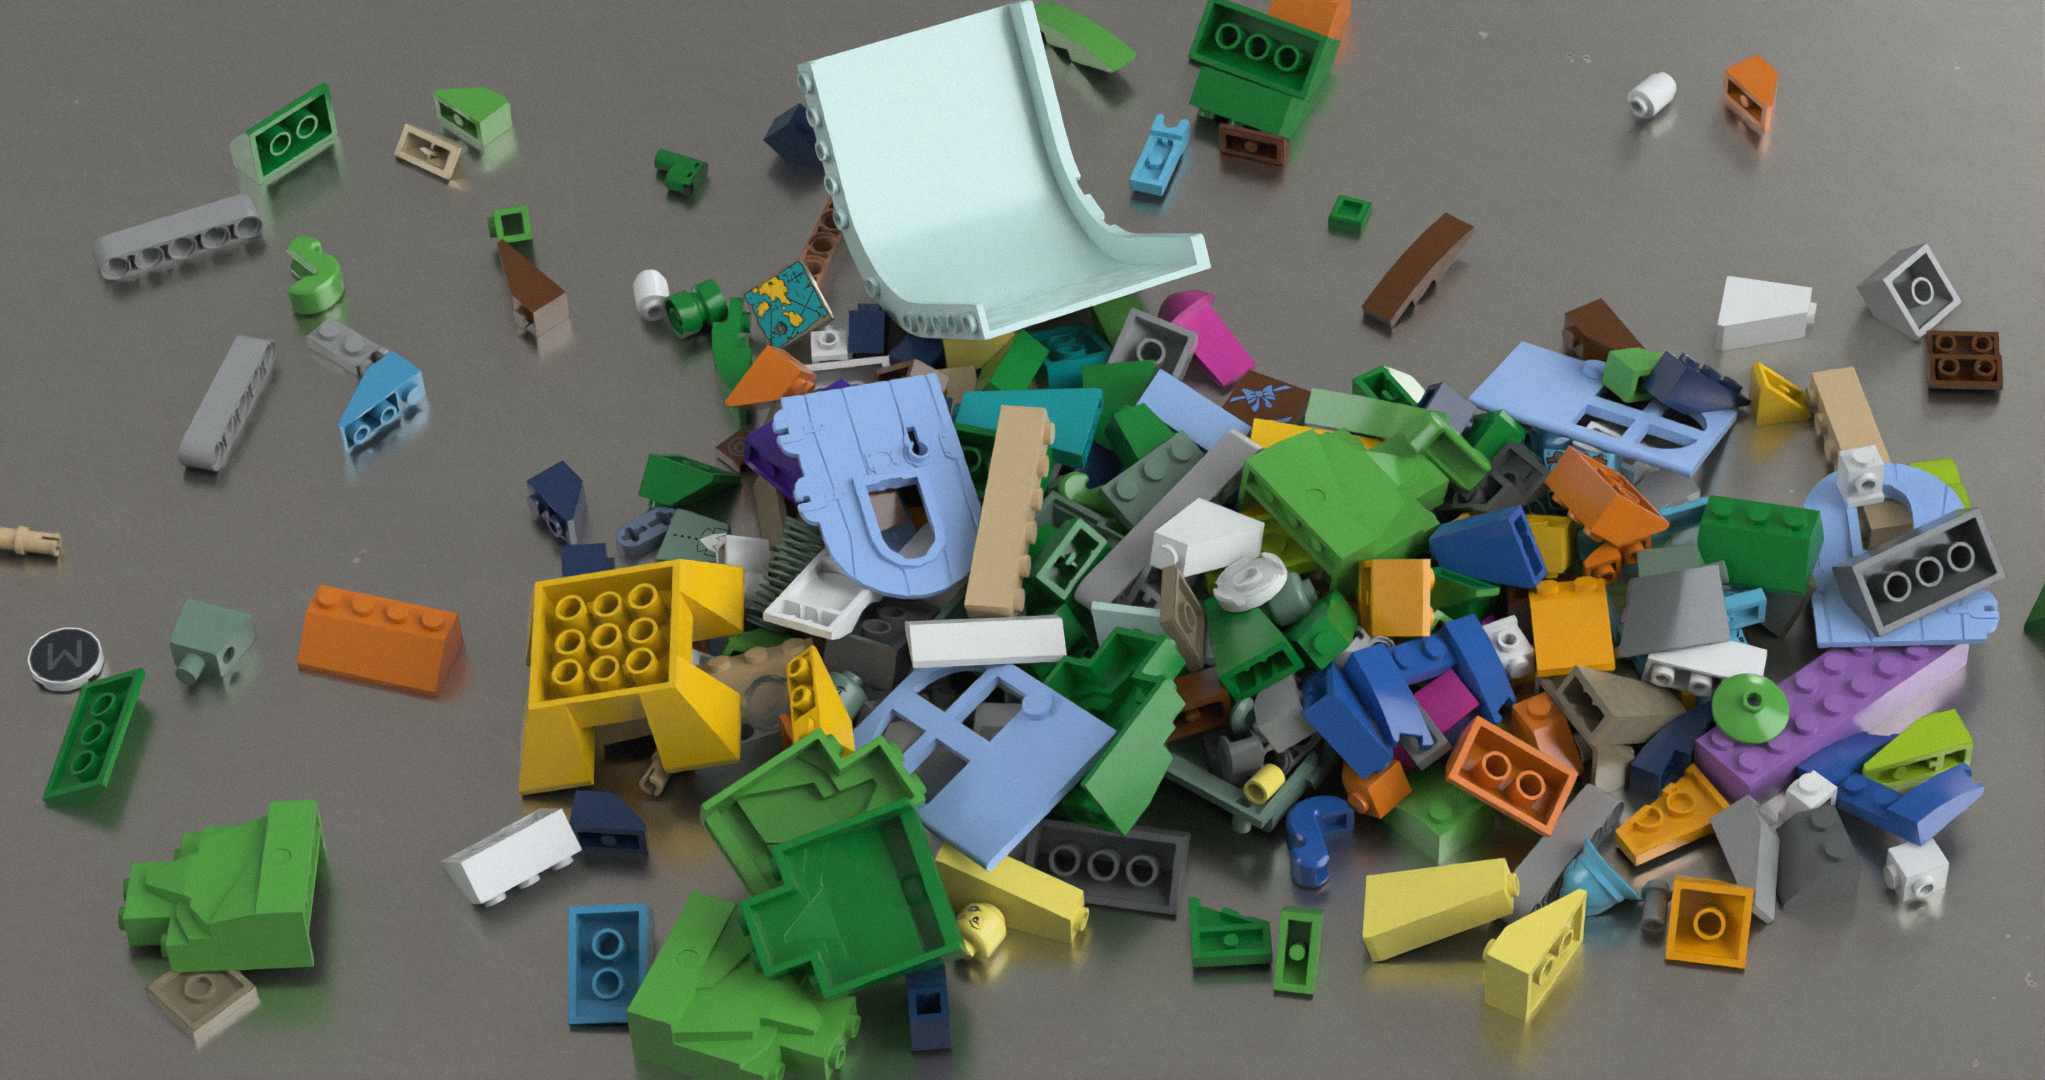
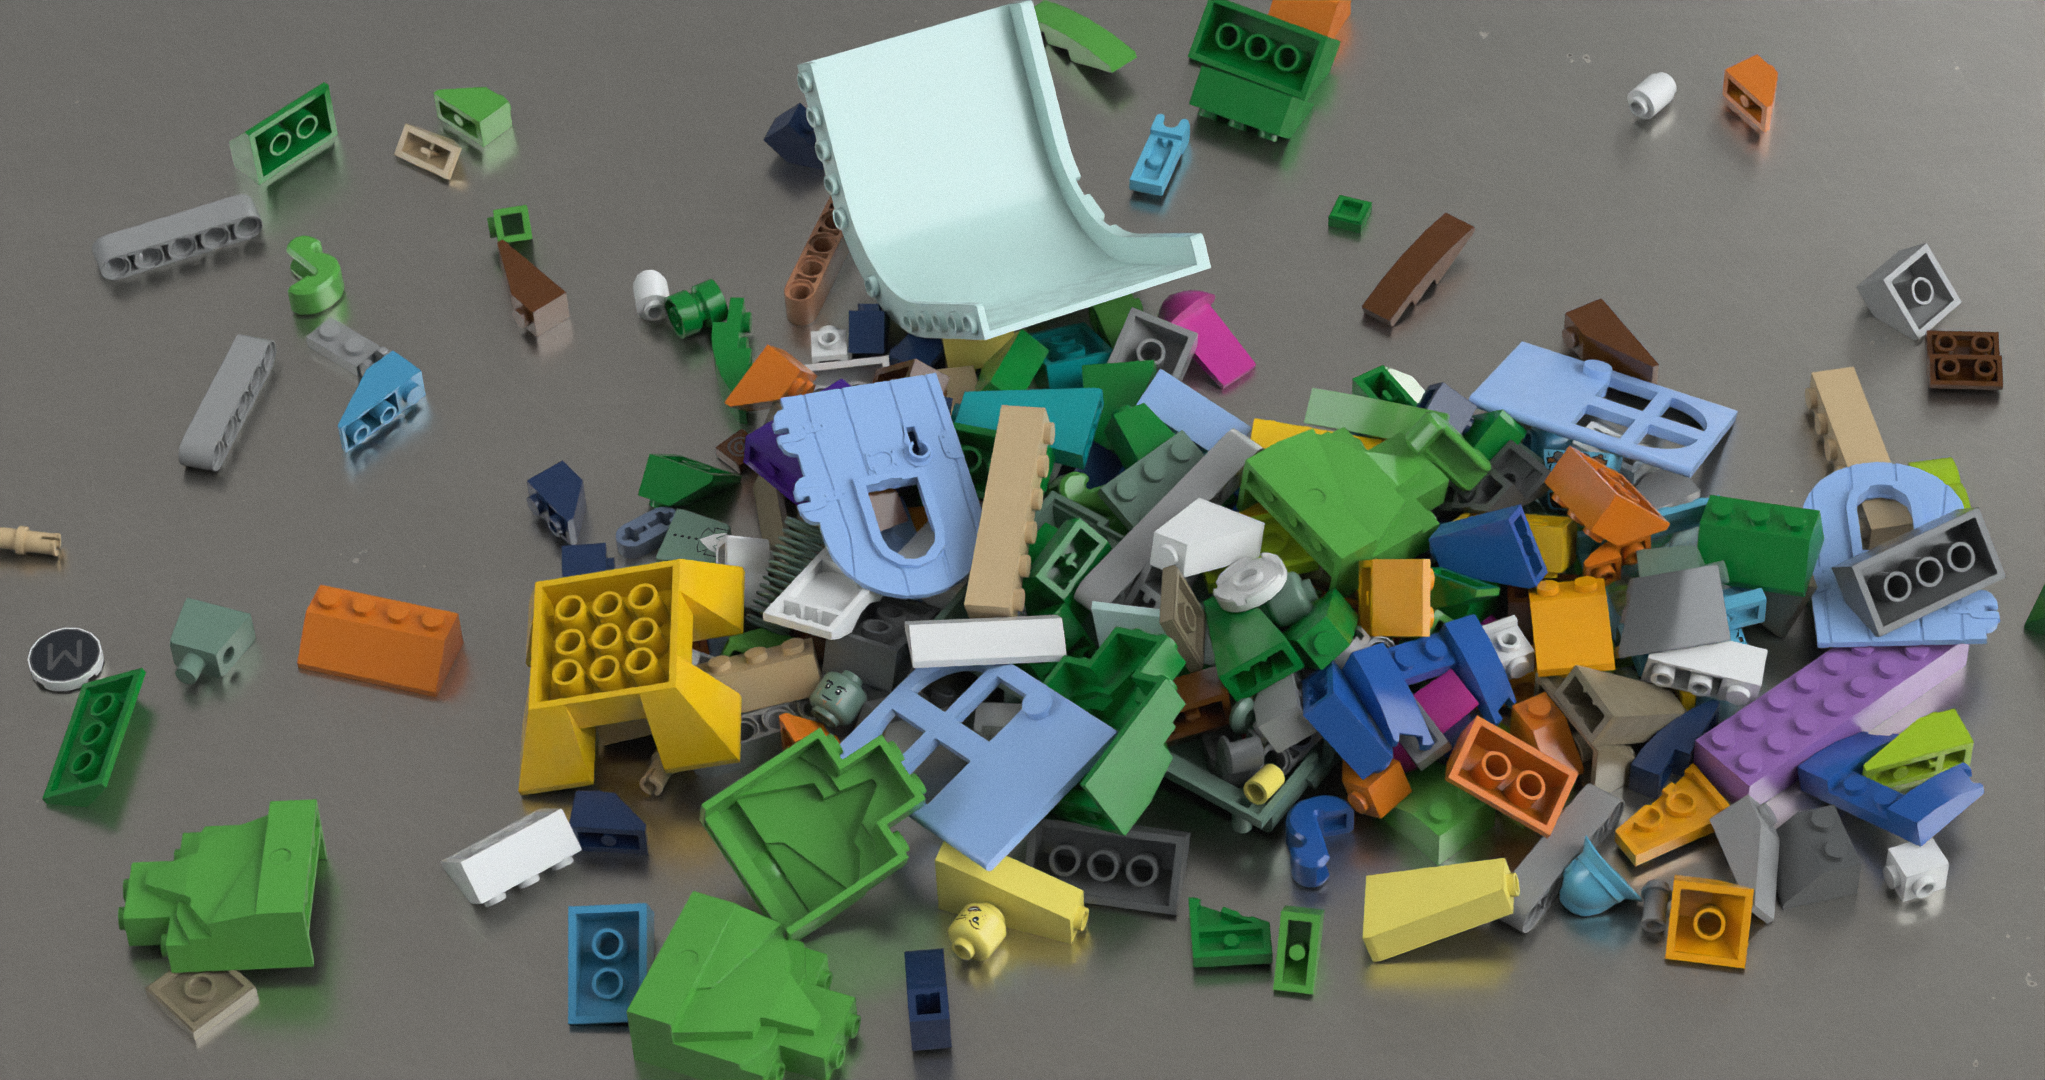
green piece [654,149,708,197] -> none
green panel [736,797,969,1002] -> none
clear hair [740,675,791,733] -> none
tile [741,257,835,350] -> none
yellow slope [786,645,855,760] -> none
copper slope [1219,123,1291,166] -> none
reddish brown tile [1222,370,1311,427] -> none
light yellow slope [1481,889,1587,1023] -> none
bright green slope [1601,347,1663,403] -> none
dark blue slope [1642,350,1752,415] -> none
bright green dish [1711,673,1789,745] -> none
white slope [1715,276,1817,351] -> none
yellow slope [1748,361,1812,426] -> none
white brick [1778,770,1838,822] -> none
white brick [1836,445,1885,509] -> none

